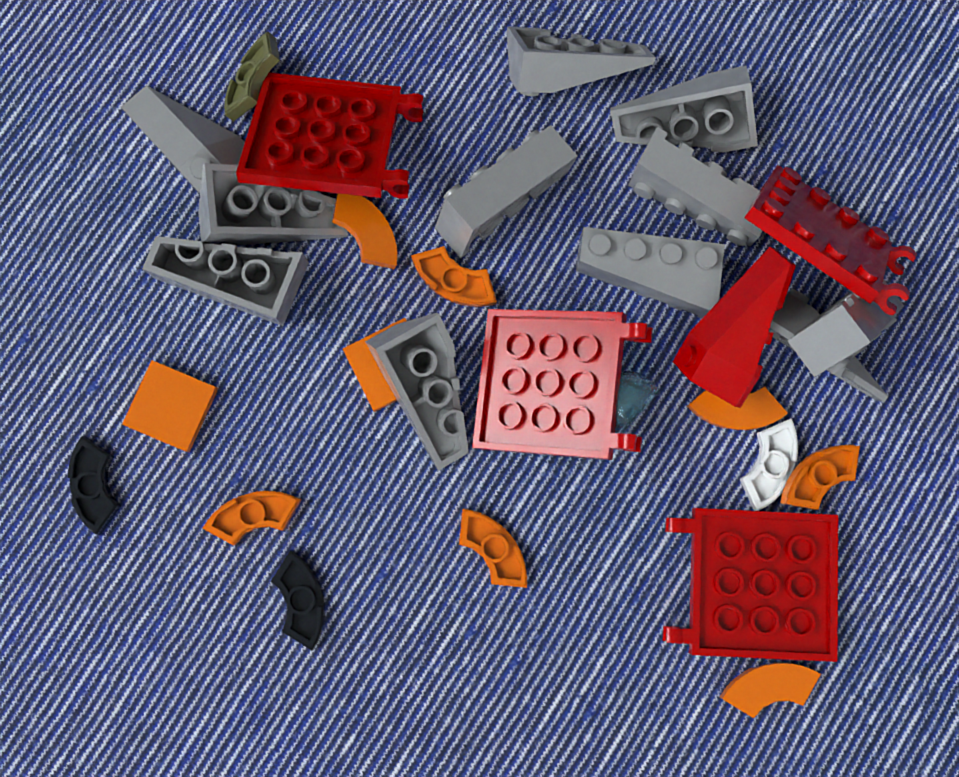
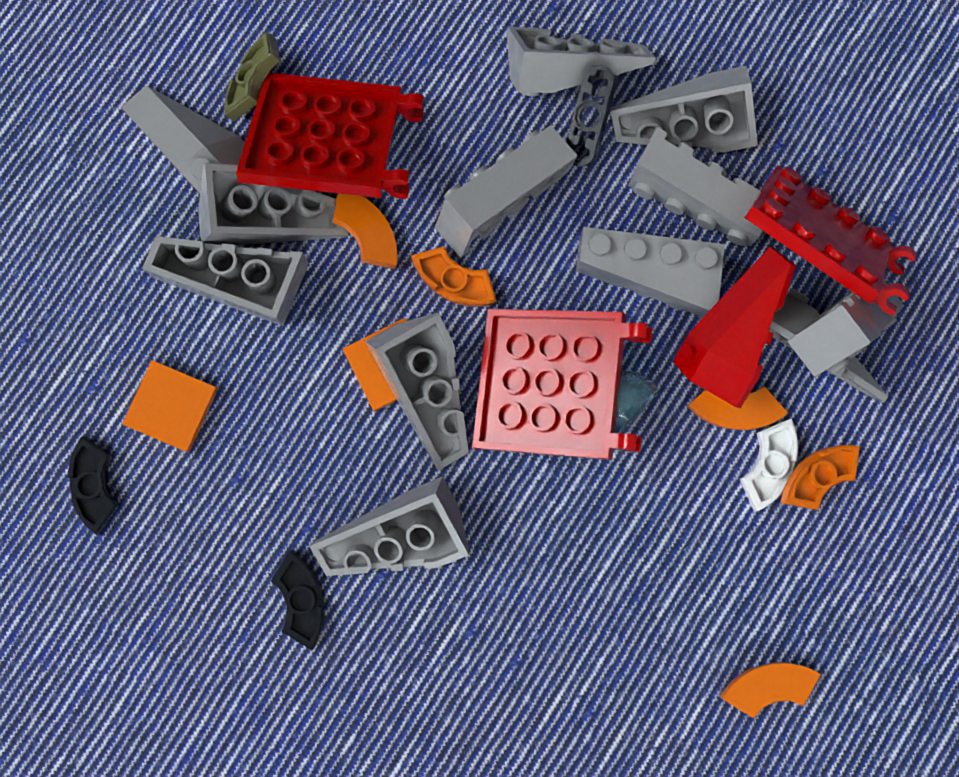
orange tile [202,491,302,546] -> none
orange tile [459,509,527,588] -> none
red plate [662,508,838,662] -> none
none -> light grey wedge [309,476,470,576]
none -> black beam [566,65,617,167]

